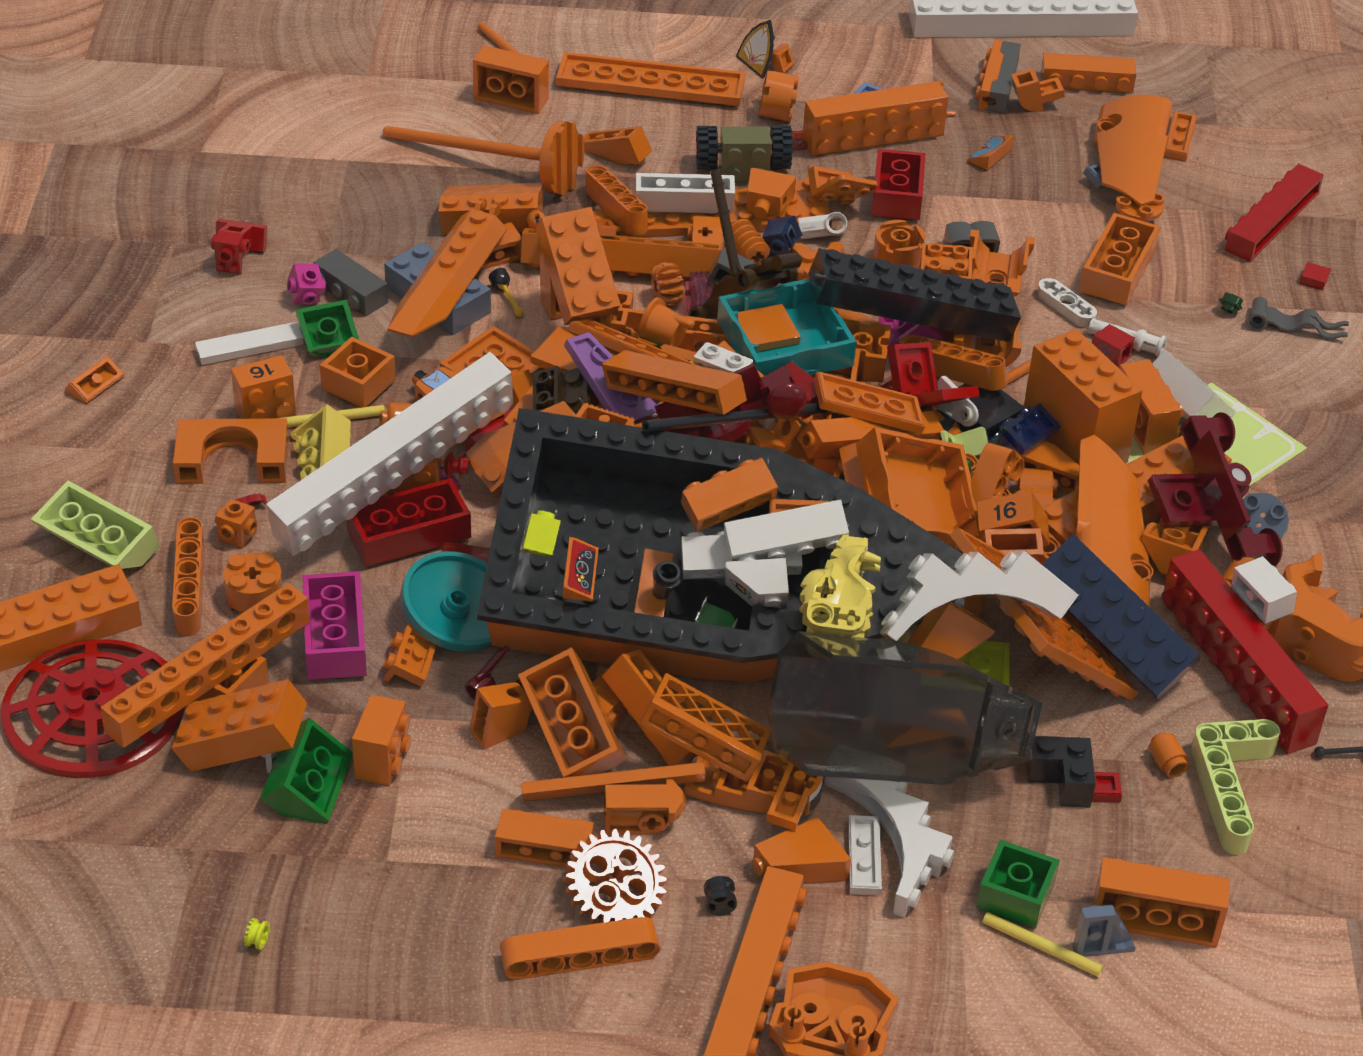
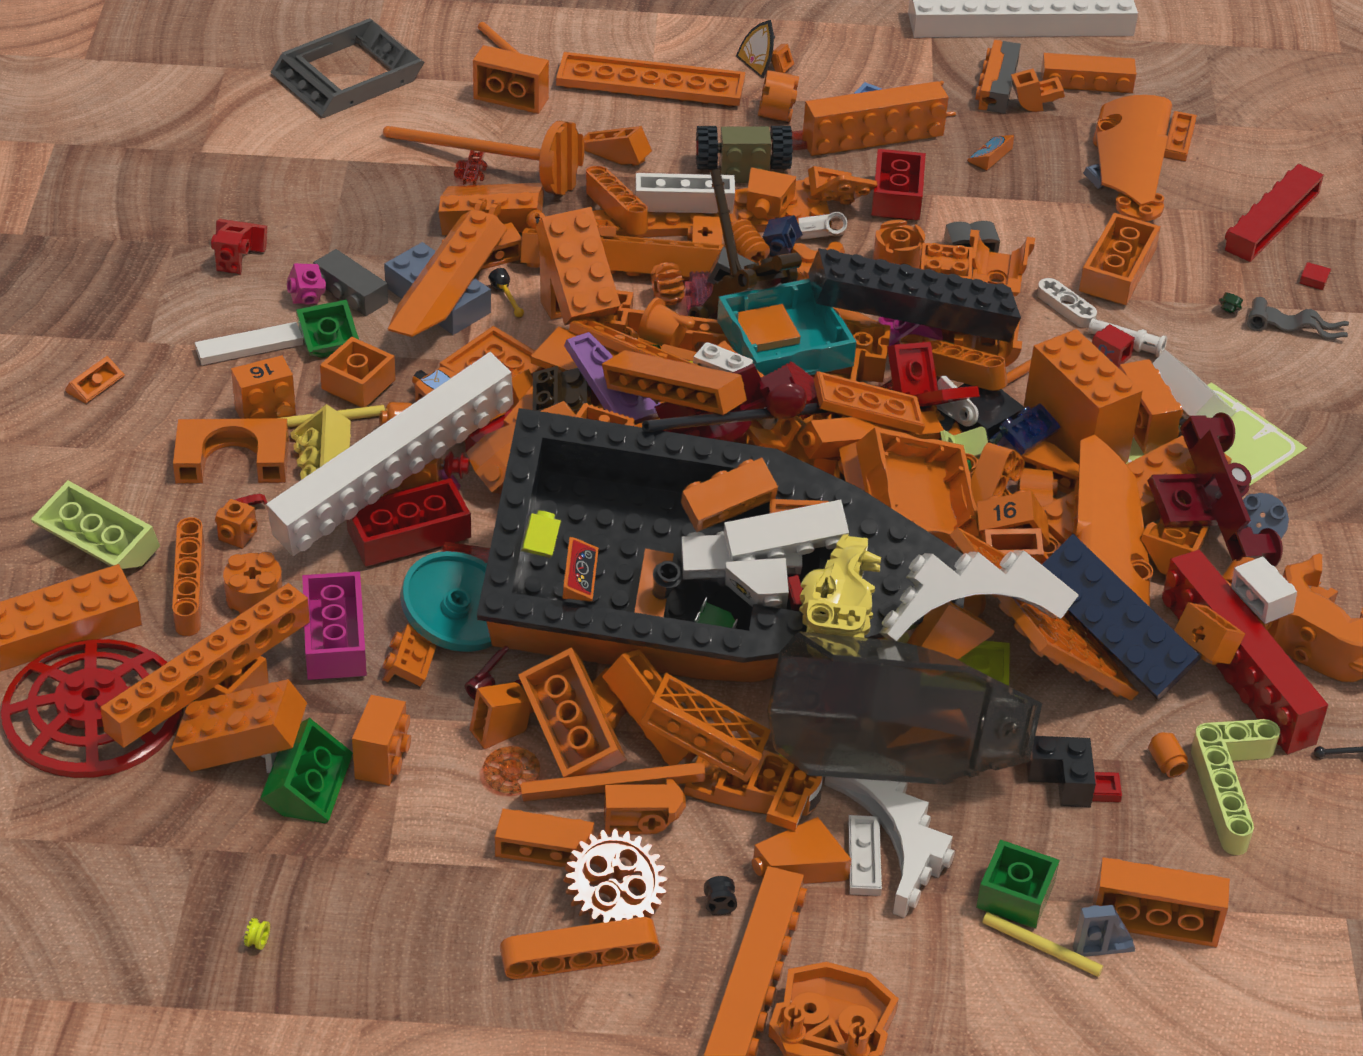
none -> dark grey window [271,18,425,118]
none -> clear red piece [454,150,487,185]
none -> clear orange wheel [483,746,540,794]
none -> red tile [788,575,803,611]
none -> orange brick [1174,602,1245,665]

